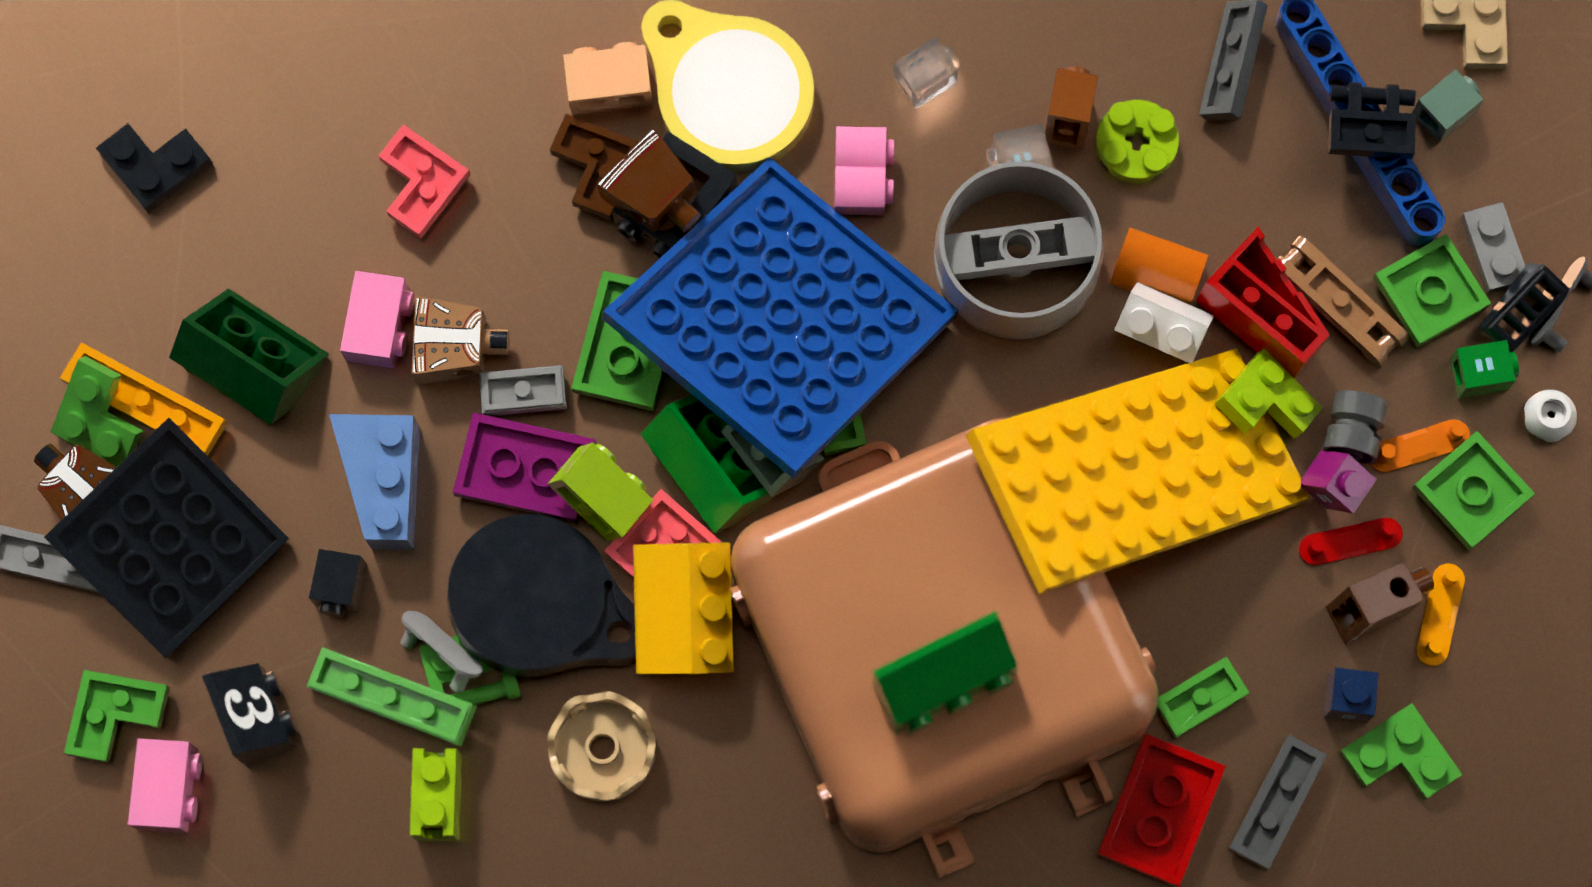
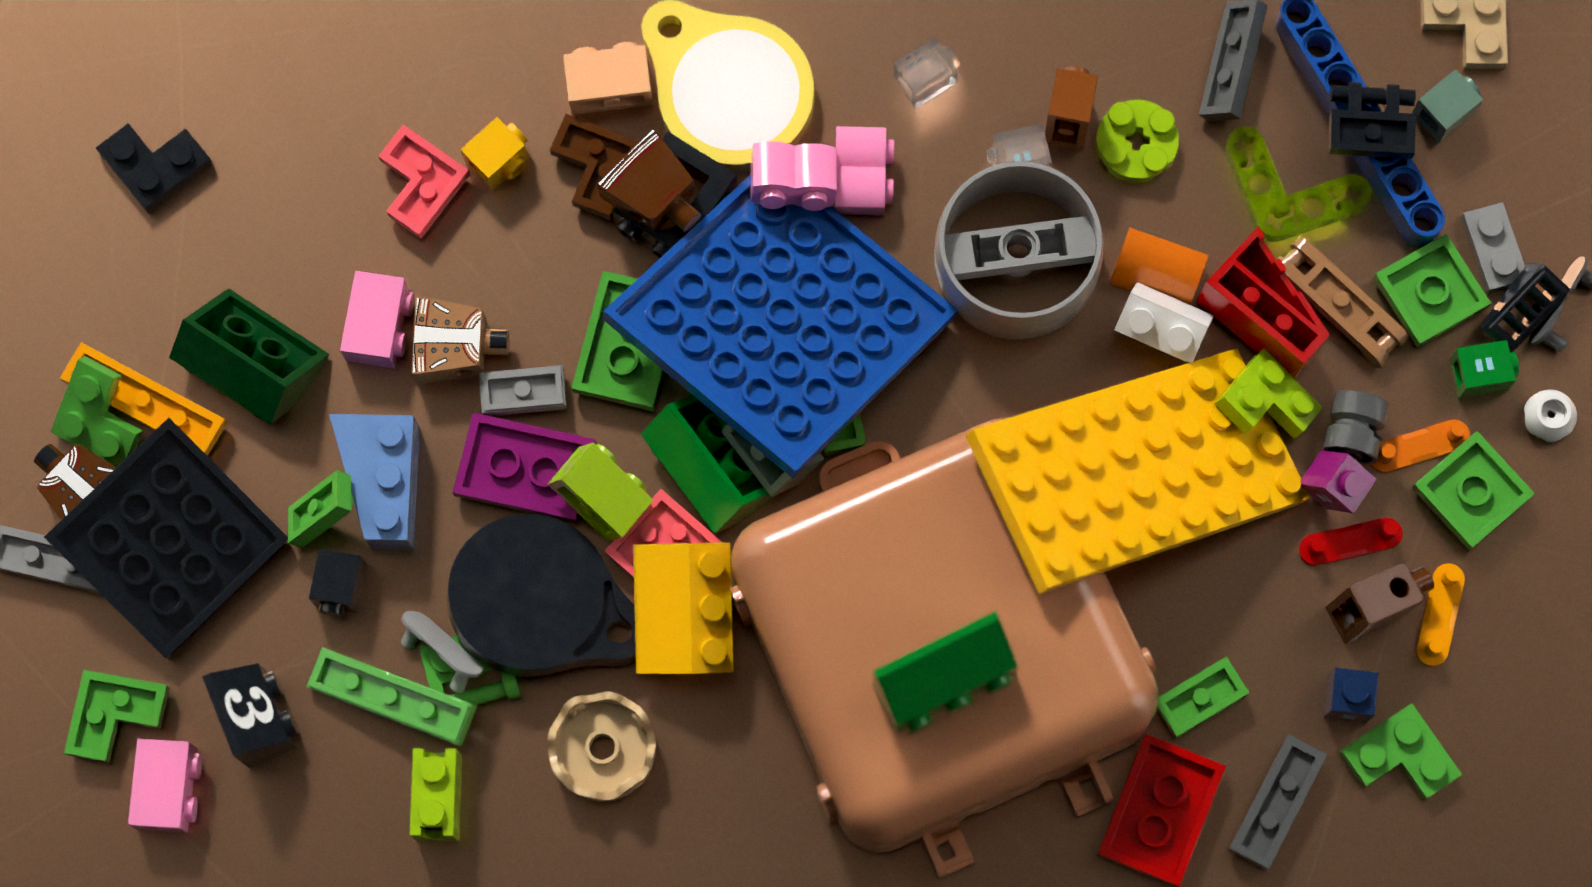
none -> bright green plate [288,470,353,548]
none -> yellow brick [460,117,529,191]
none -> bright pink brick [751,142,837,211]
none -> clear neon green beam [1225,126,1372,242]

